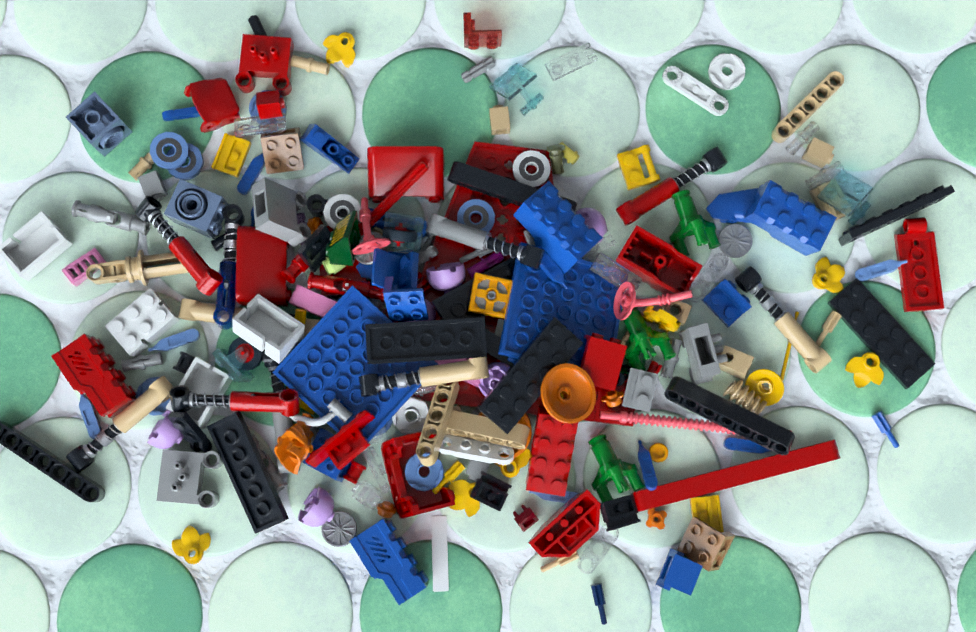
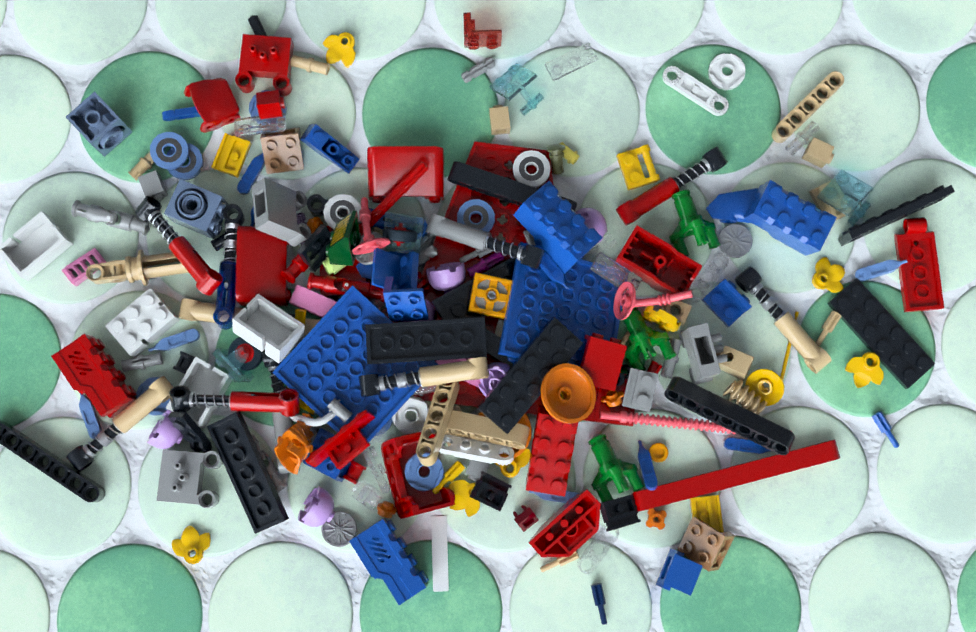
clear pin [805,161,844,190] -> none

